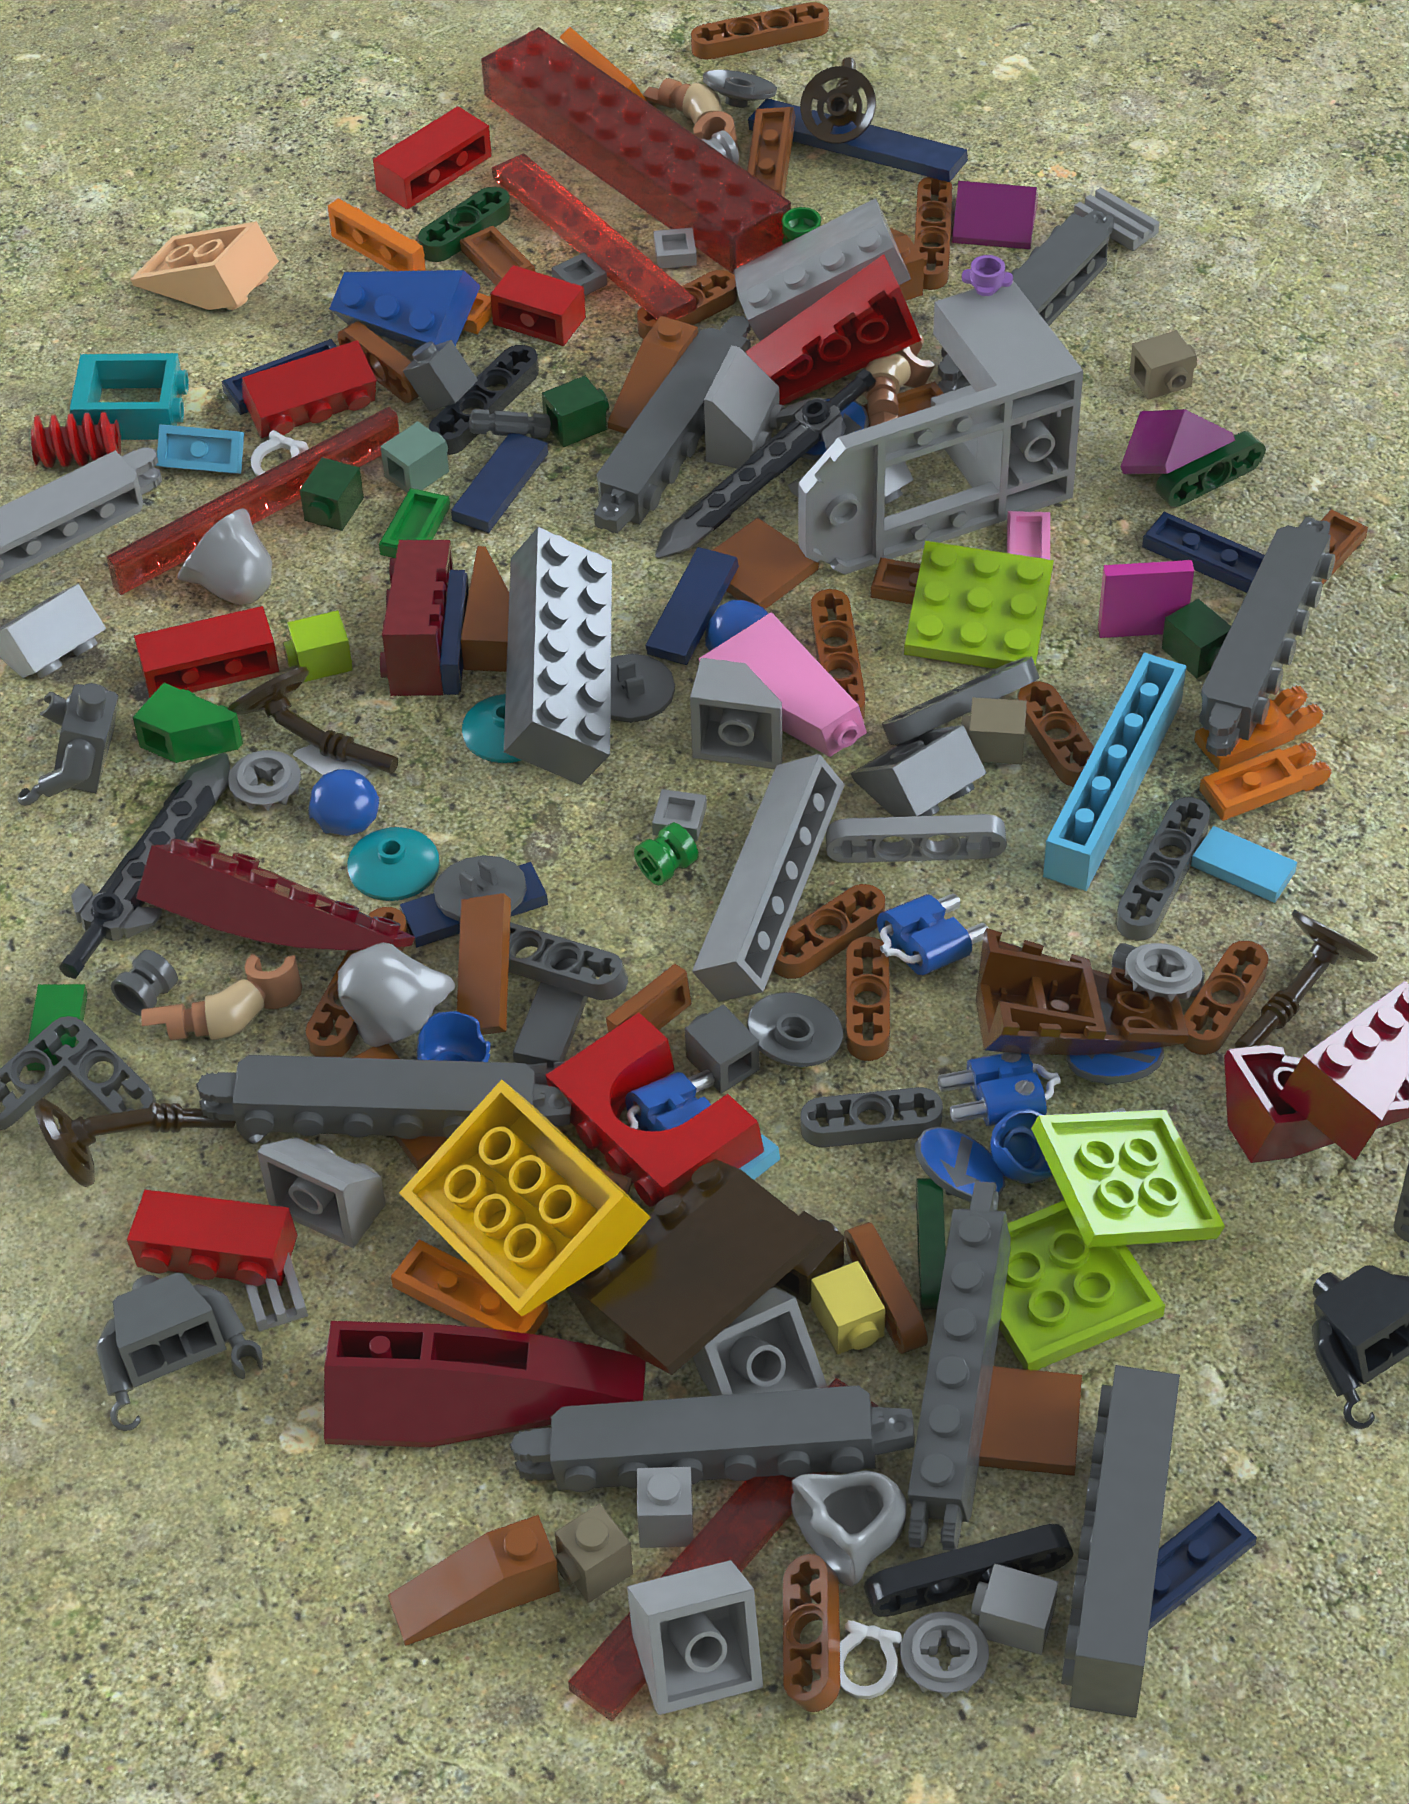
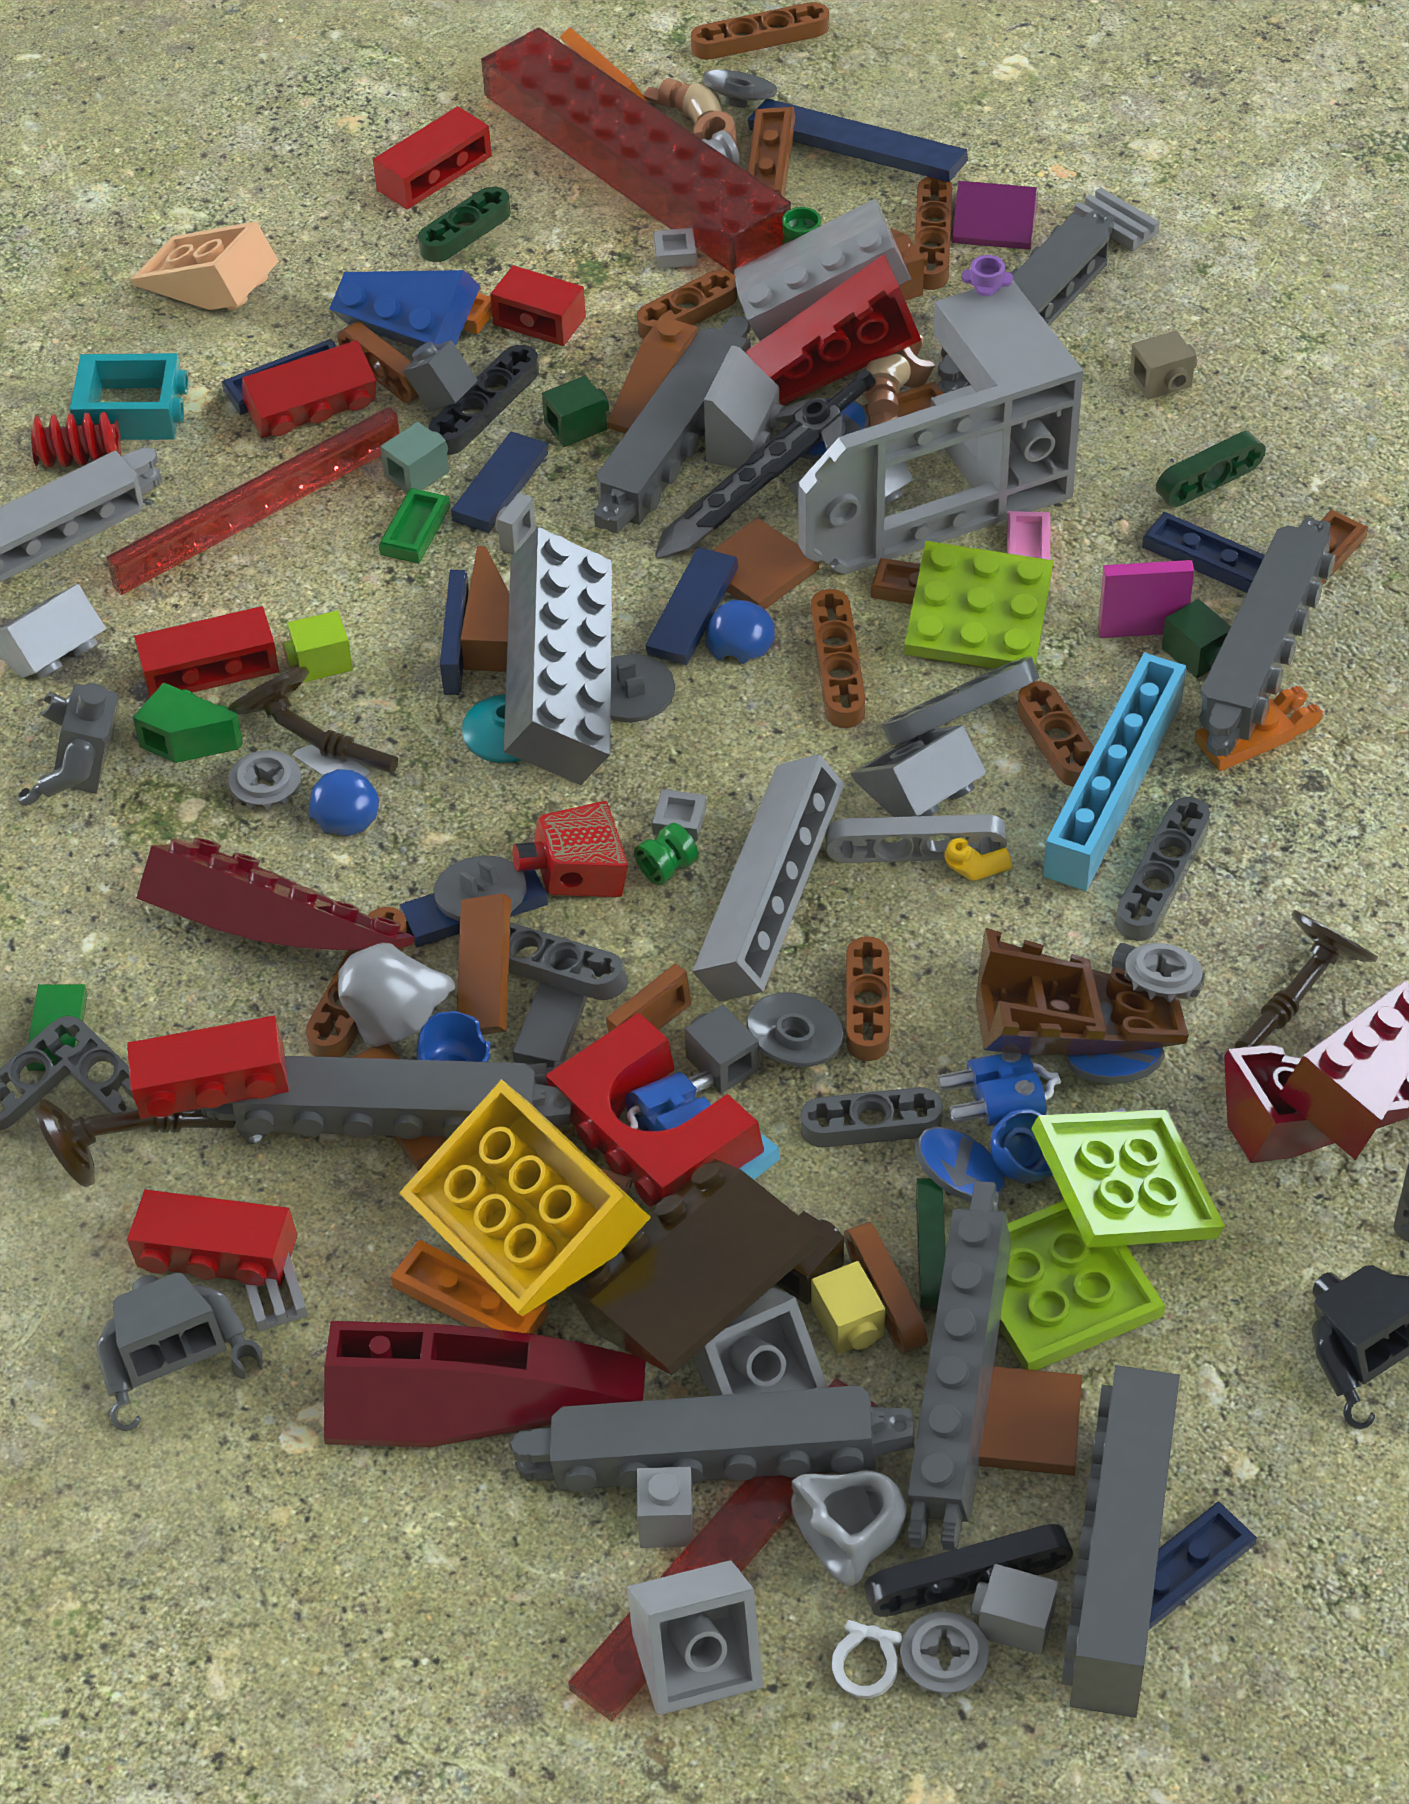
sword [58,753,230,979] -> none
dark grey wheel [111,949,178,1016] -> none
nougat piece [141,954,303,1041] -> none
medium azure plate [156,424,244,474] -> none
light grey piece [177,508,273,605] -> none
white piece [251,430,309,484] -> none
light grey slope [257,1137,386,1248] -> none
dark green brick [300,457,364,531] -> none
orange plate [328,198,426,271] -> none
teal dish [347,827,440,901] -> none
dark red wedge [380,540,454,696] -> none
dark orange slope [388,1515,560,1646] -> none
dark orange tile [460,226,535,286] -> none
dark grey axle [469,409,551,438] -> none
clear red tile [491,153,697,320] -> none
dark grey plate [552,252,608,296] -> none
dark tan brick [555,1503,633,1603] -> none
light grey slope [690,658,782,769] -> none
bright pink slope [698,612,867,757] -> none
dark orange beam [772,884,885,979] -> none
dark orange beam [783,1554,841,1712] -> none
dark brown dish [800,57,876,144] -> none
blue piece [877,894,988,976] -> none
dark tan brick [961,697,1027,765] -> none
magenta slope [1120,409,1235,474] -> none
dark orange beam [1183,941,1268,1055] -> none
medium azure tile [1191,826,1297,903] -> none
orange hinge [1199,742,1332,821] -> none
none -> red brick [127,1015,289,1119]
none -> light grey plate [495,493,536,555]
none -> red torso [512,801,628,897]
none -> yellow arm [944,838,1012,881]

